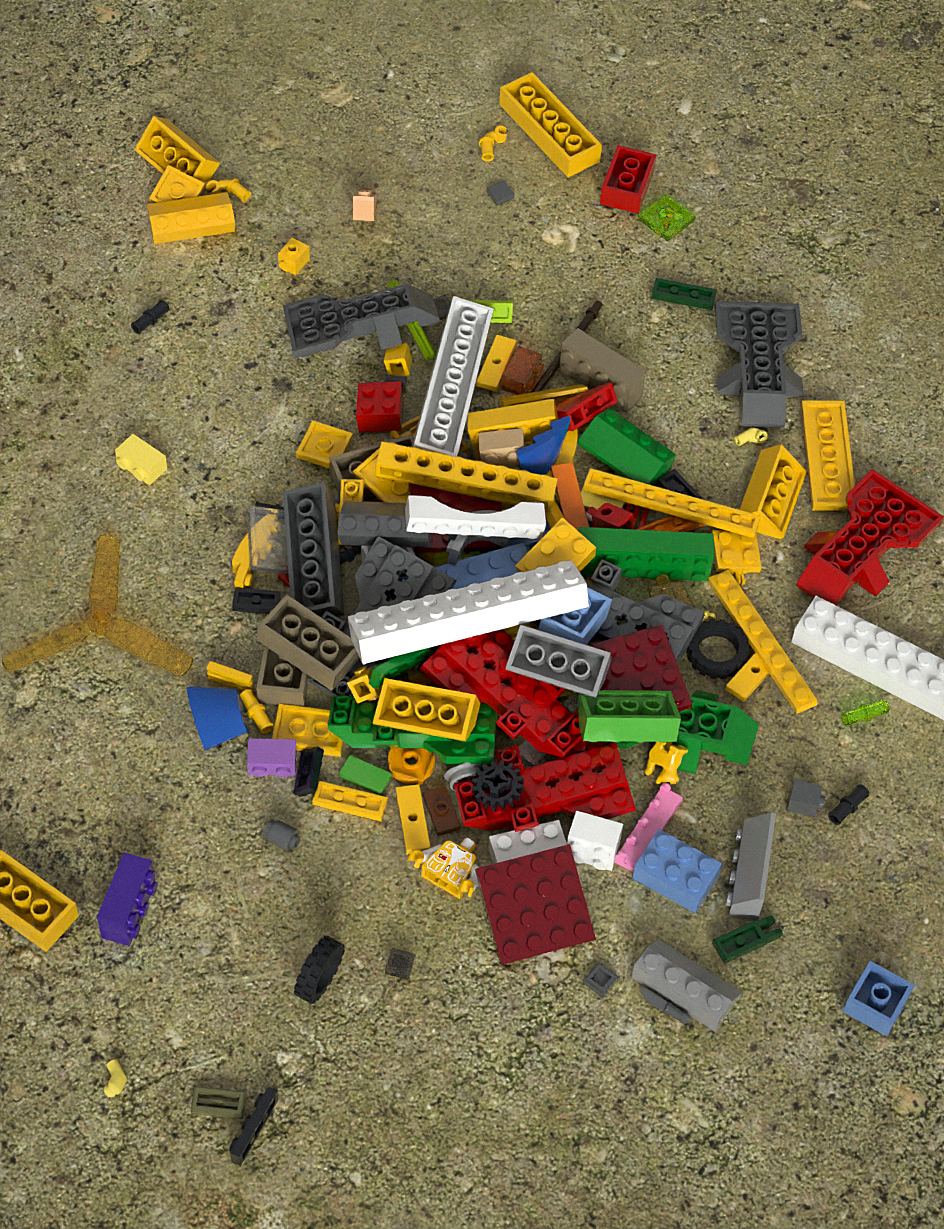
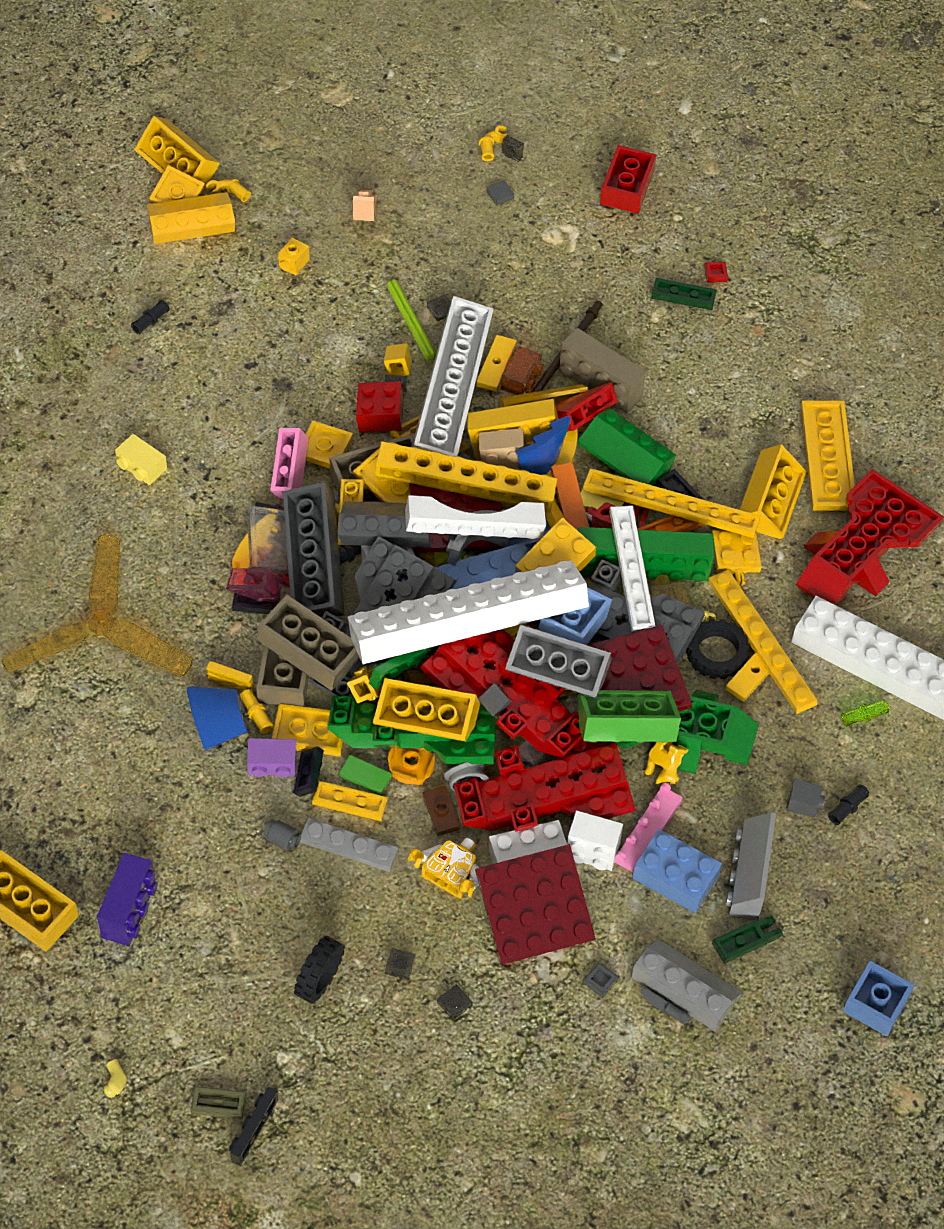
dark grey piece [283,284,440,358] -> none
yellow tile [396,784,430,855] -> none
lime hinge [471,300,513,323] -> none
black gear [472,760,525,812] -> none
yellow brick [499,72,602,178] -> none
clear neon green tile [638,194,696,242] -> none
dark grey piece [715,301,804,428] -> none
light yellow arm [734,428,768,446] -> none
none -> clear pink slope [226,568,284,602]
none -> bright pink brick [270,428,309,499]
none -> light grey plate [300,818,399,872]
none -> clear smoke plate [437,984,473,1020]
none -> dark grey tile [478,683,512,717]
none -> clear smoke plate [502,135,524,162]
none -> white tile [609,506,655,632]
none -> red tile [704,262,728,283]

